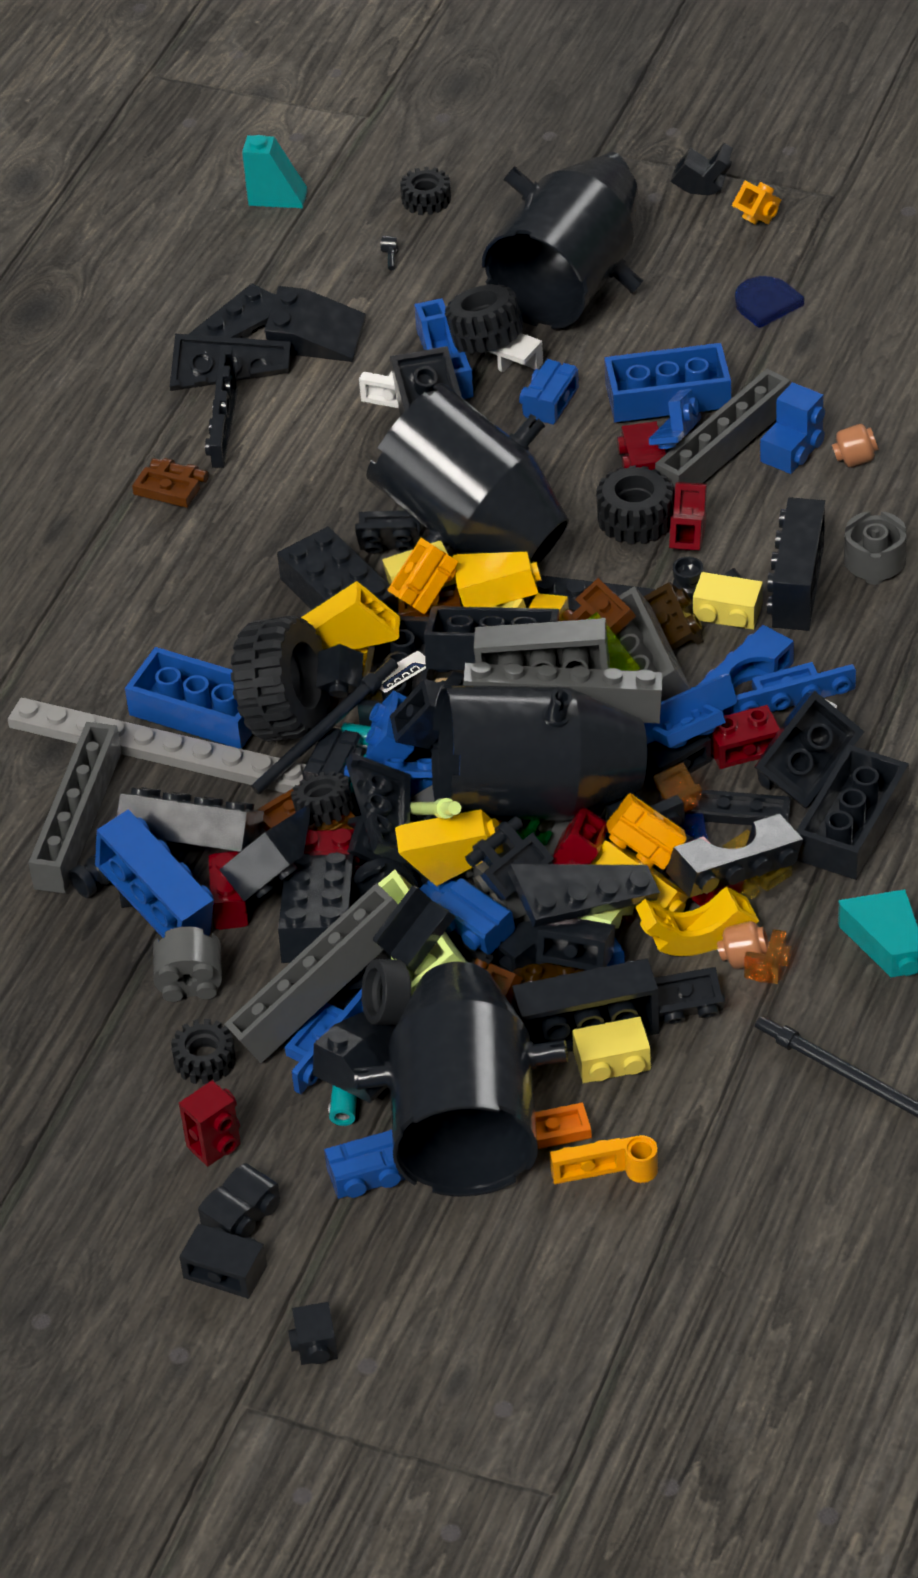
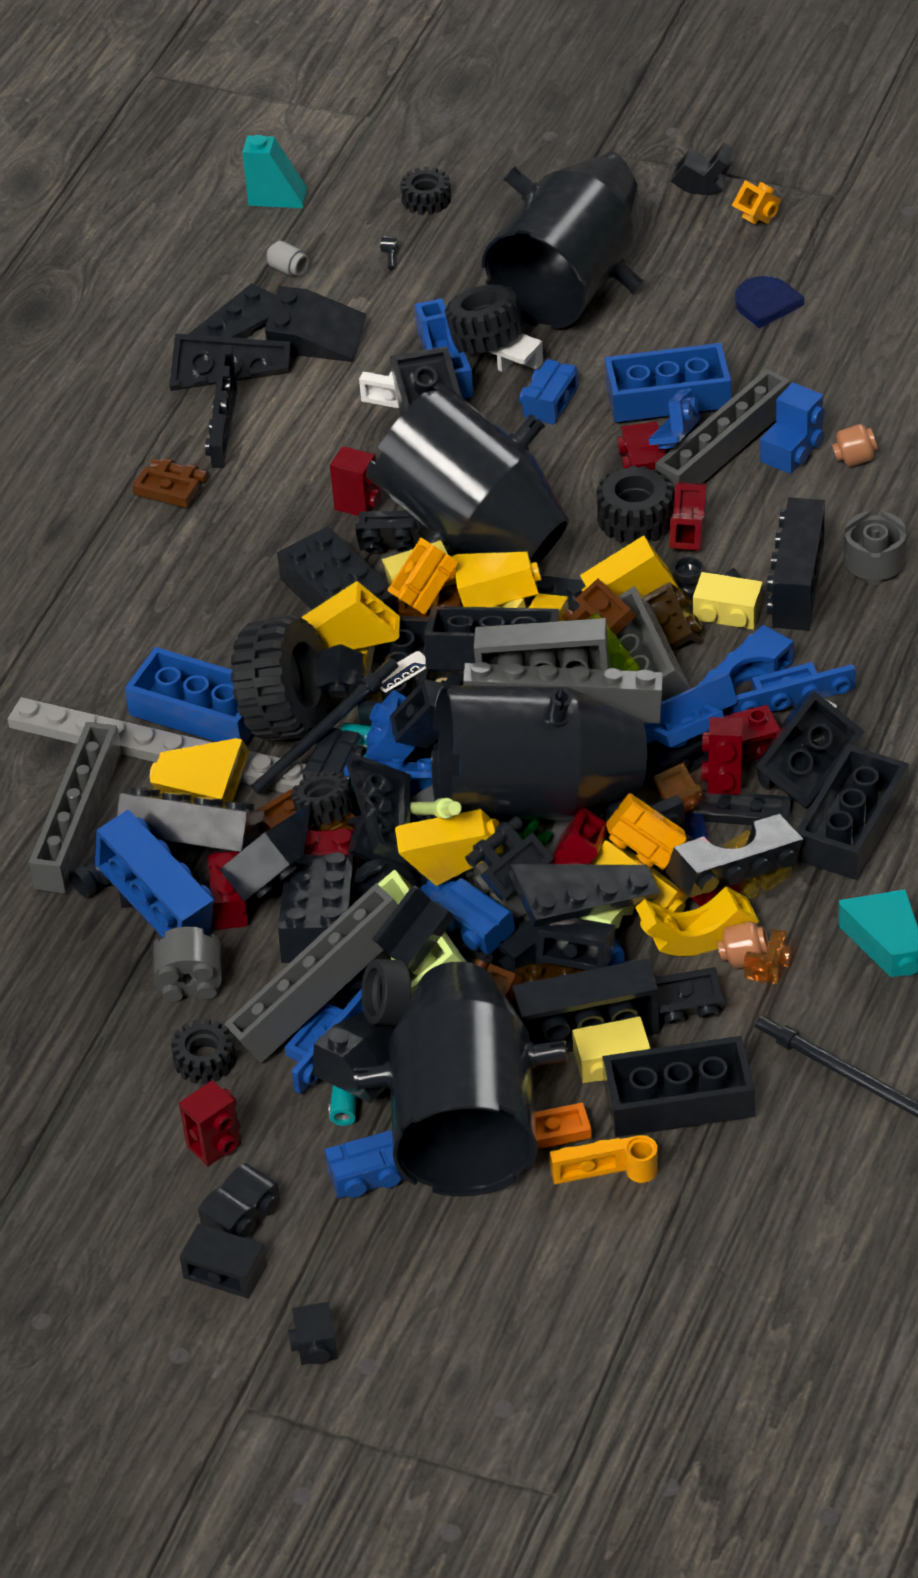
none -> yellow slope [150,738,250,805]
none -> light grey brick [267,241,310,277]
none -> dark red brick [329,446,382,516]
none -> yellow slope [580,535,680,597]
none -> black brick [602,1036,755,1137]
none -> dark red brick [701,717,743,794]

